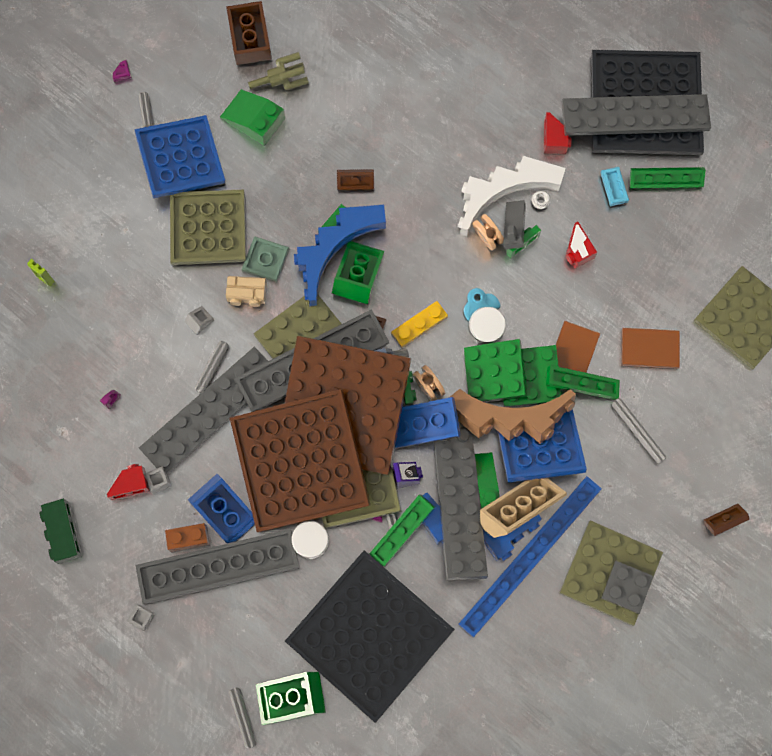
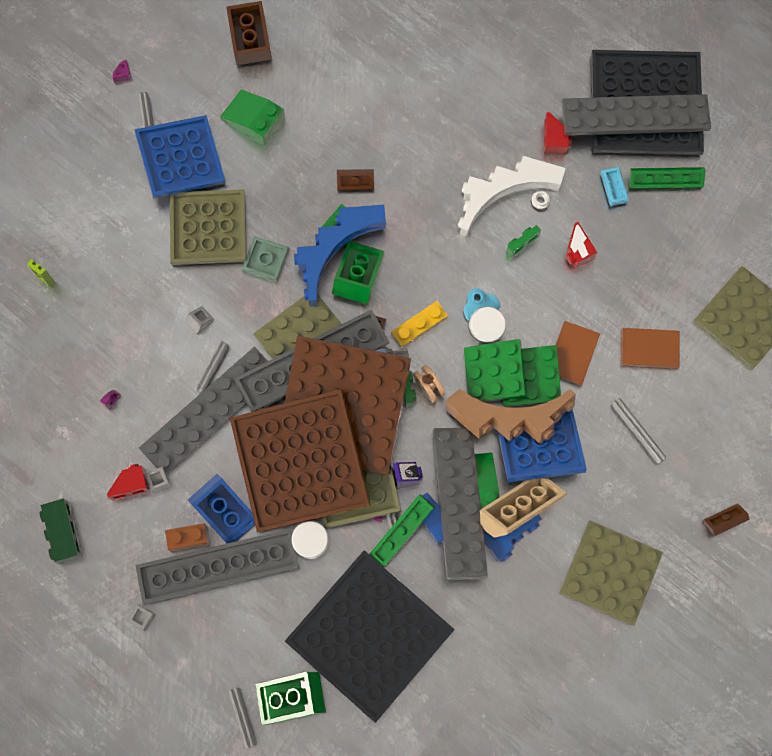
tan brick [226,276,267,307] -> none
olive plant [248,52,309,90] -> none
blue plate [394,397,461,449] -> none
blue plate [458,476,602,638] -> none
light nougat head [472,214,504,250] -> none
dark grey hinge [503,200,526,249] -> none
green plate [546,365,620,400] -> none
dark grey plate [601,561,653,614] -> none

